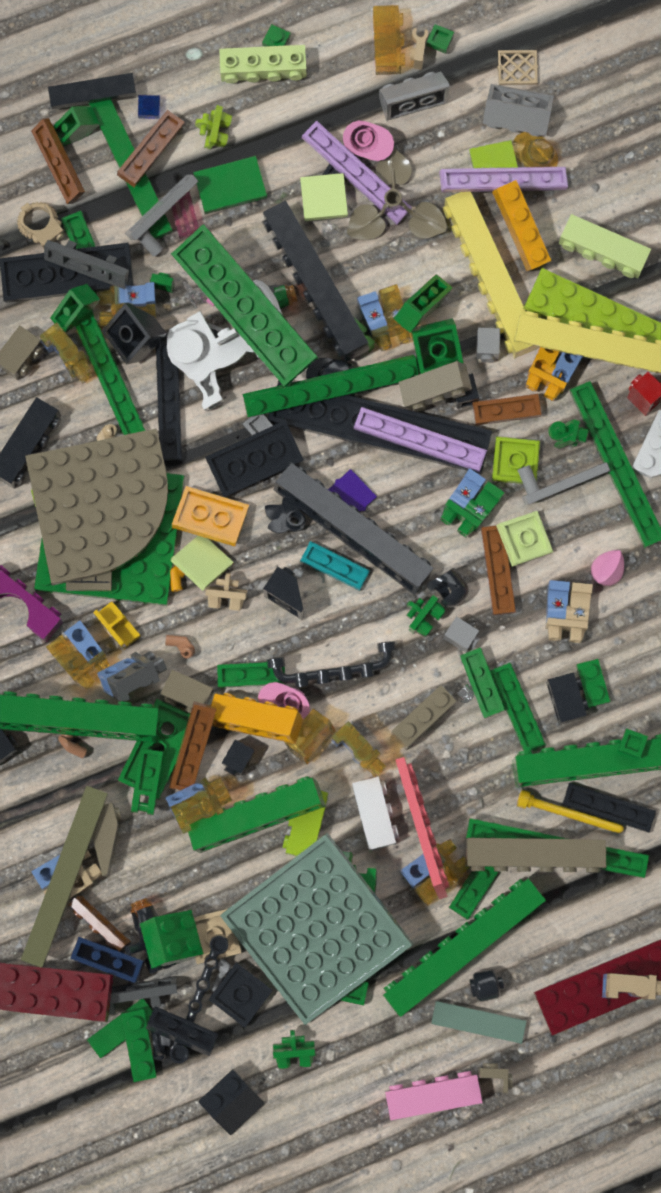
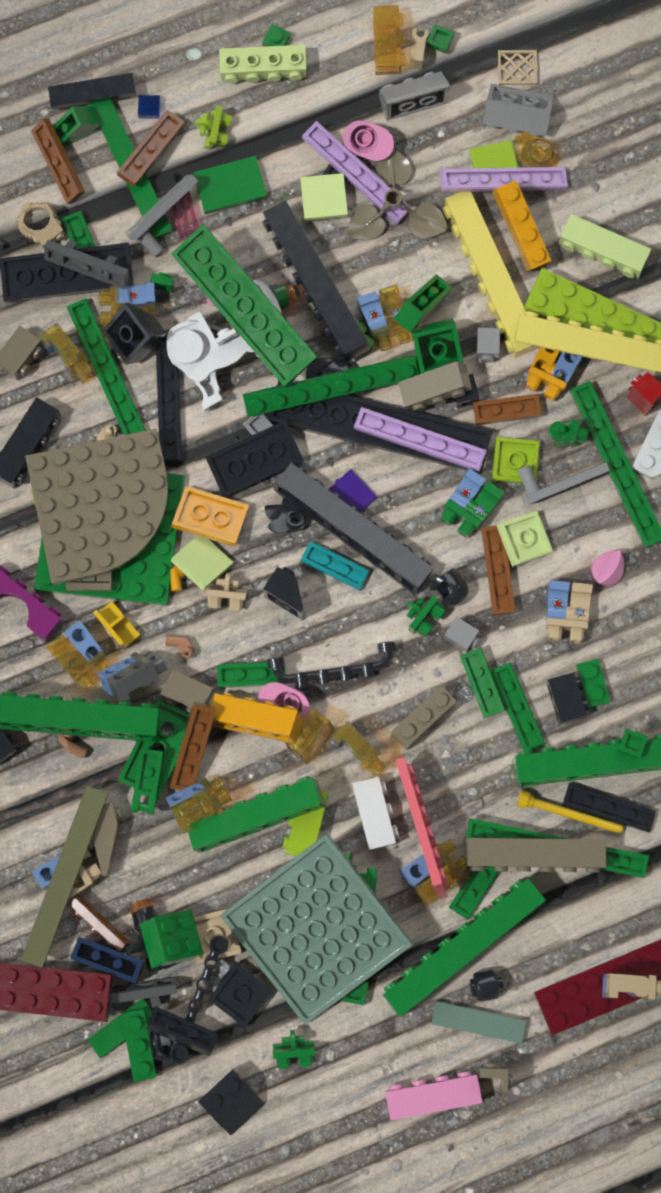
green slope [50,284,100,334] -> none
black brick [222,739,256,777] -> none

